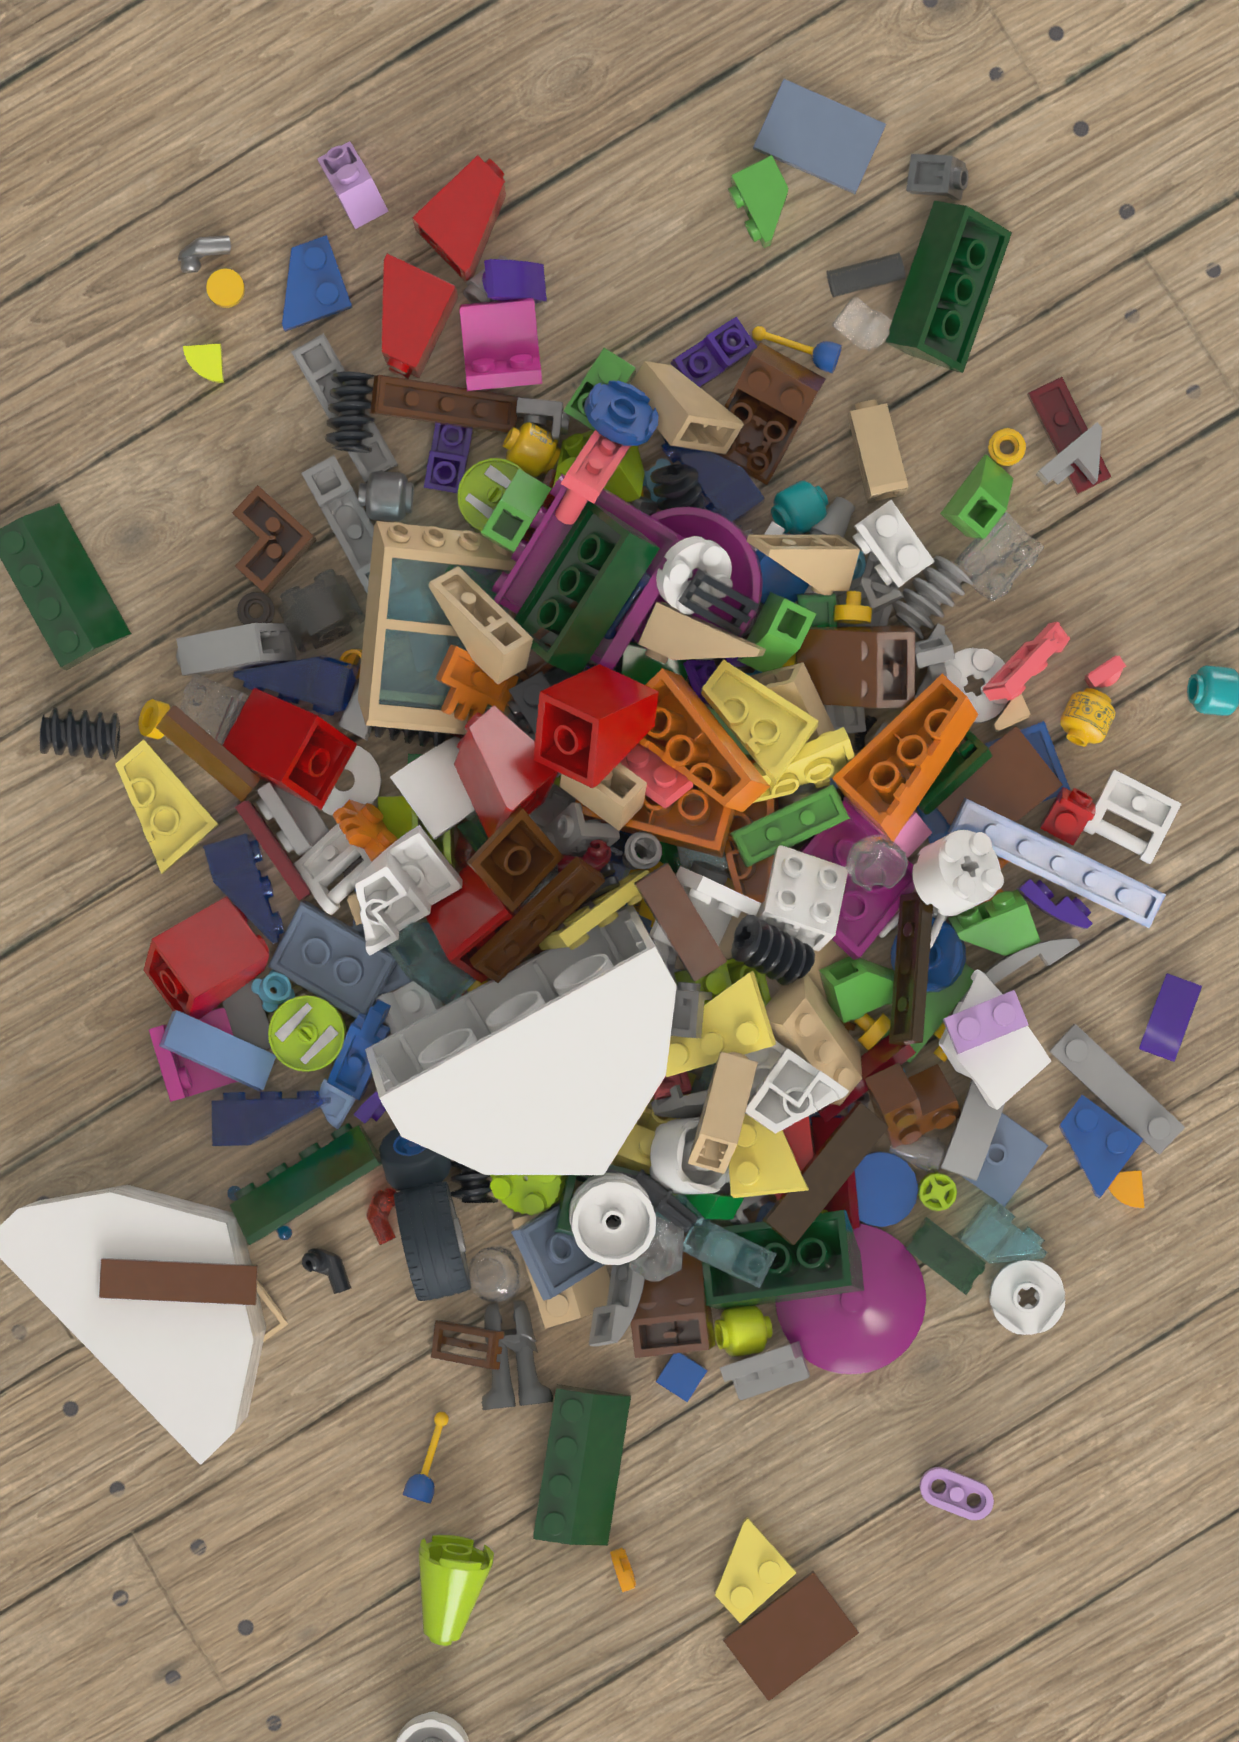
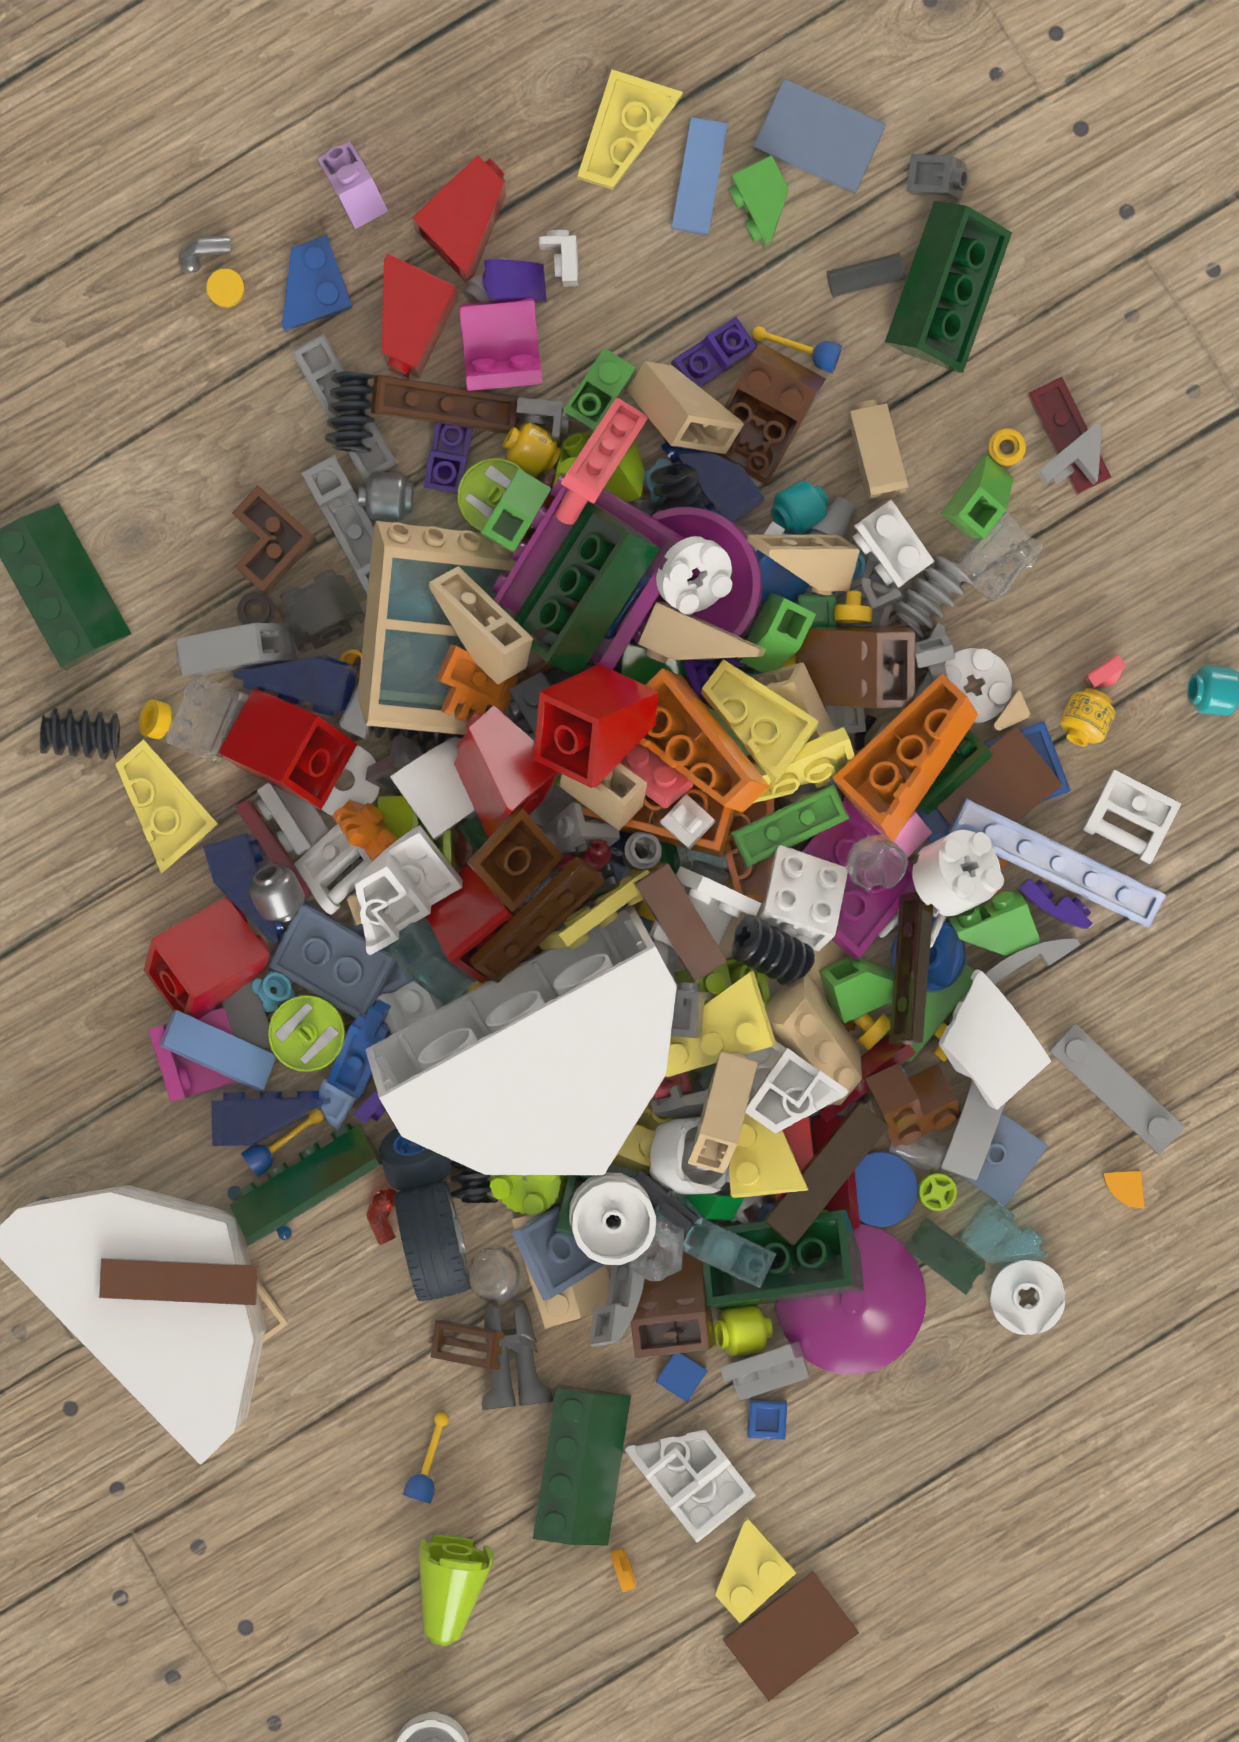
reddish brown tile [156,705,260,802] -> none
neon yellow tile [183,344,224,383] -> none
black arm [302,1248,352,1294] -> none
blue tile [584,381,659,446] -> none
black tile [678,569,759,637] -> none
clear bracket [832,297,892,351] -> none
lavender plate [920,1467,994,1520] -> none
lavender plate [943,990,1029,1054] -> none
coral hinge [982,622,1070,701] -> none
red bracket [1040,787,1096,846] -> none
blue wing [1059,1095,1143,1199] -> none
dark purple slope [1139,973,1202,1062] -> none
none -> hinge [241,1109,324,1178]
none -> flat silver head [249,864,305,922]
none -> flat silver bracket [365,735,427,795]
none -> white bracket [539,230,579,287]
none -> light yellow wing [577,69,683,190]
none -> white slope [625,1430,756,1543]
none -> white tile [660,794,715,850]
none -> medium blue tile [672,117,728,236]
none -> blue tile [747,1399,787,1440]

